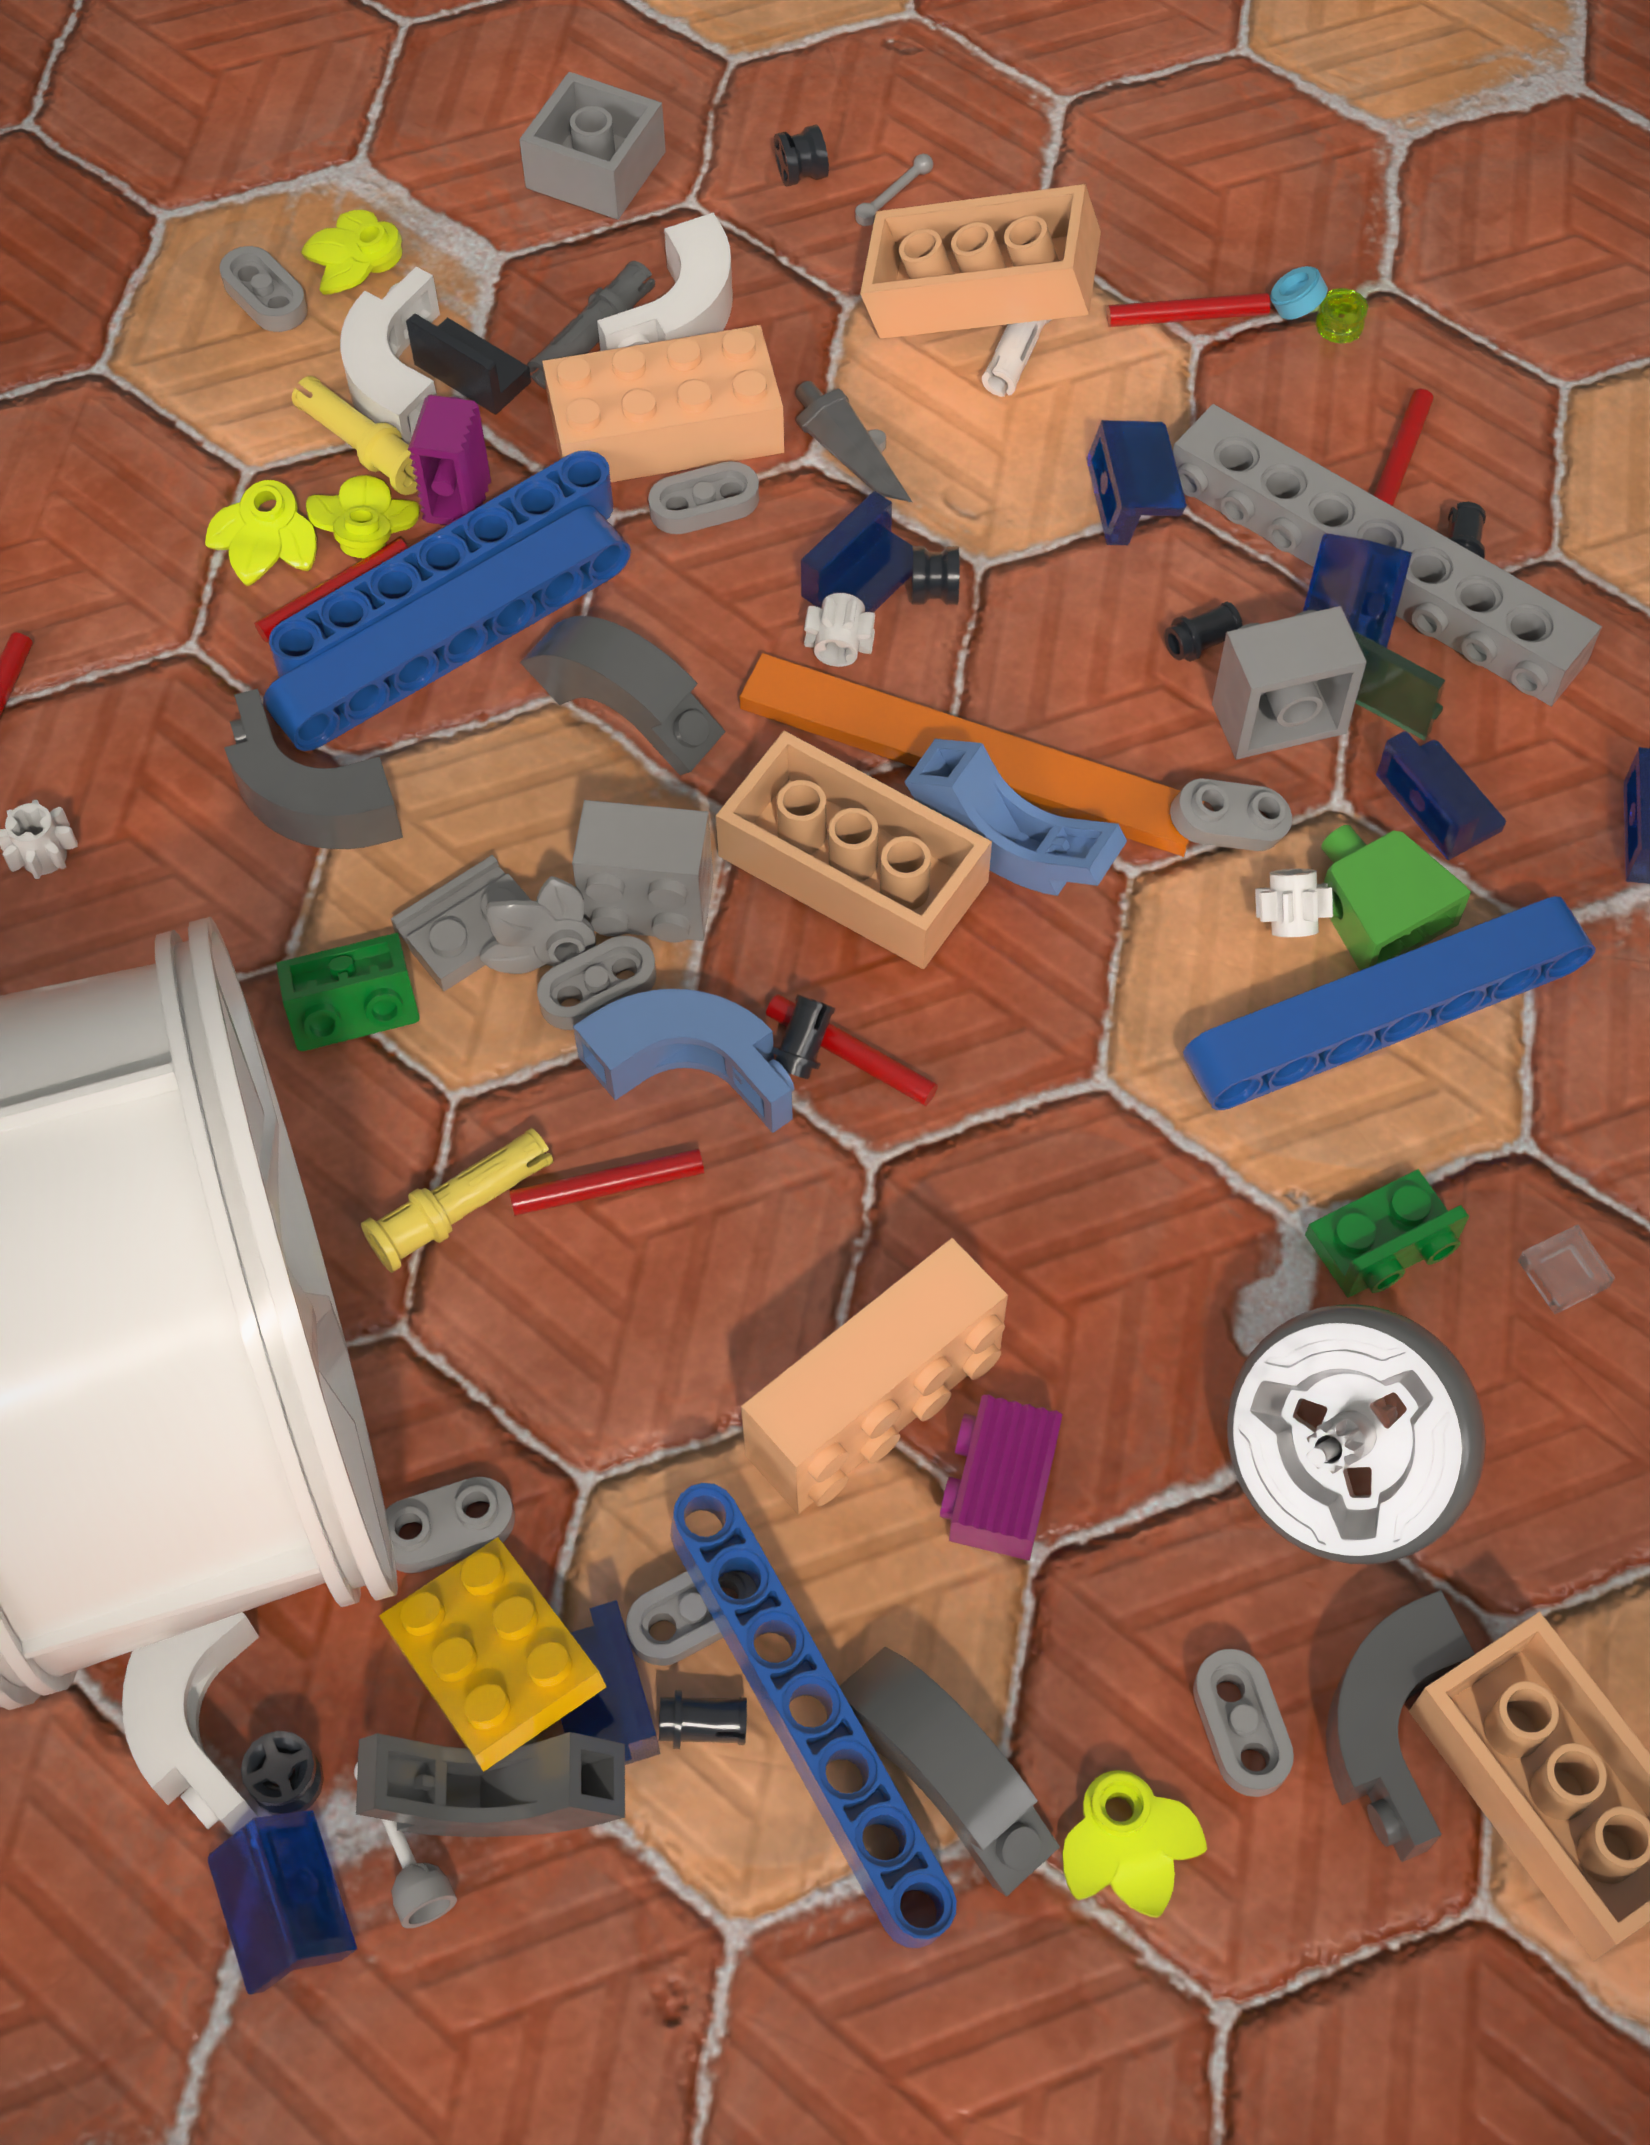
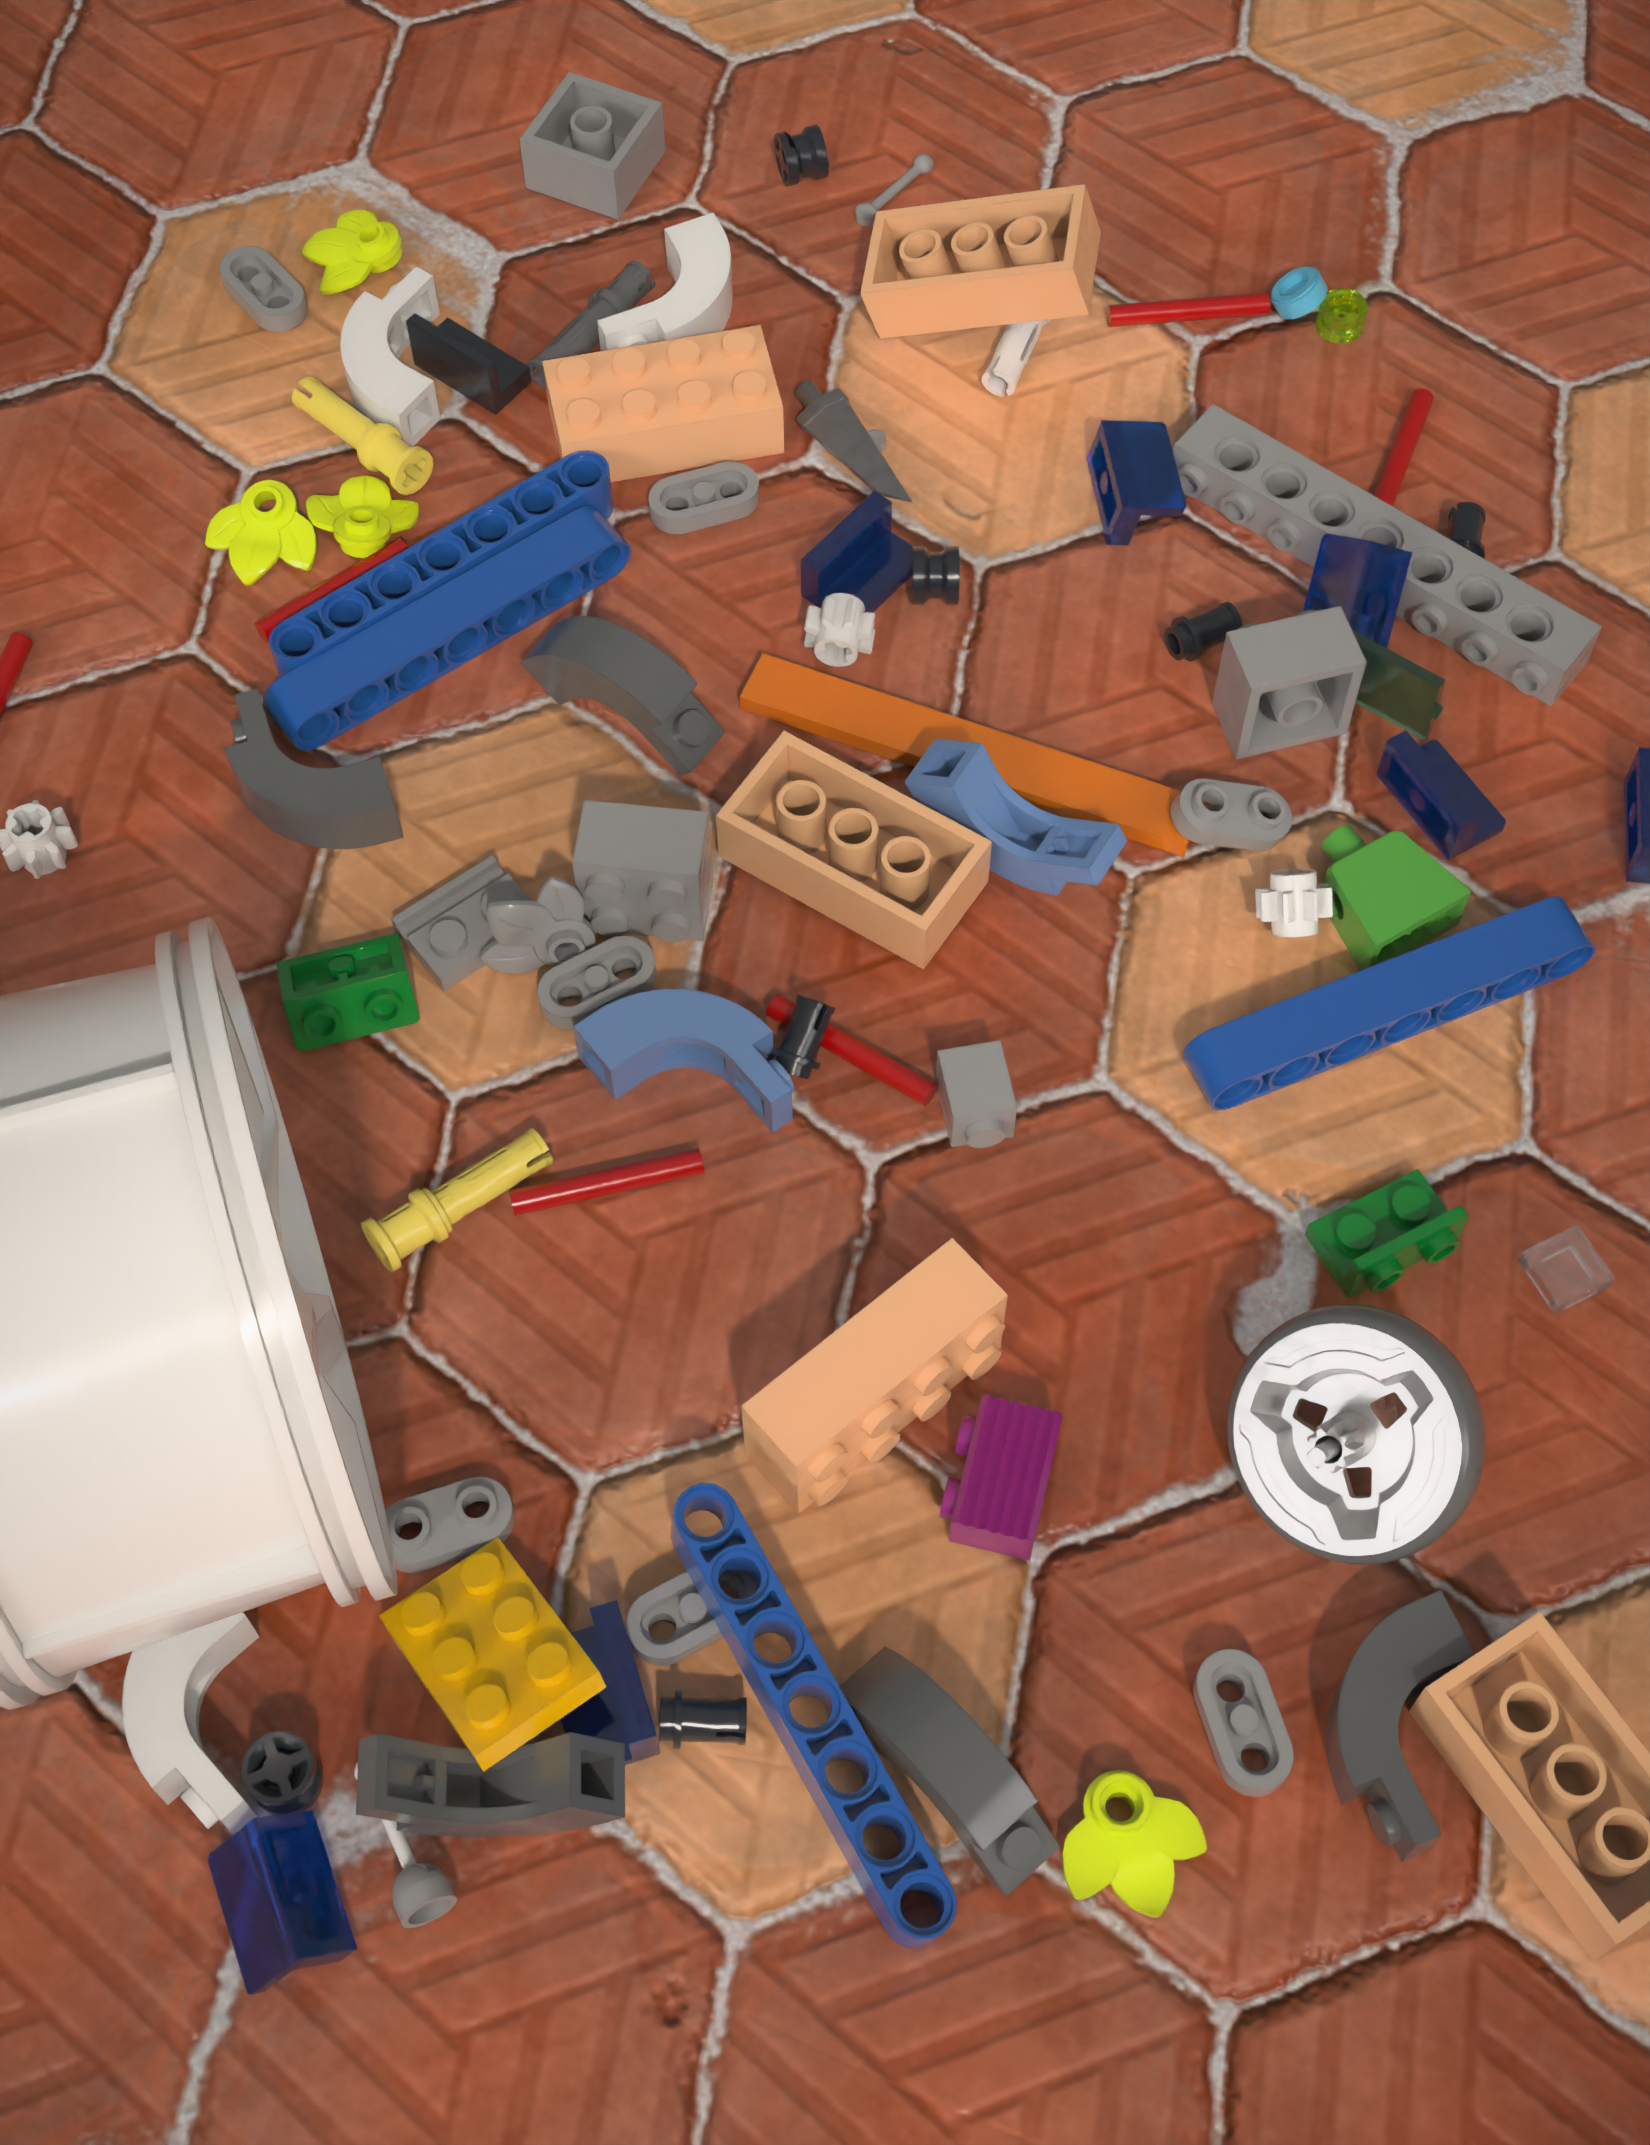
magenta brick [408,395,492,525] -> none
none -> light grey brick [935,1040,1017,1148]

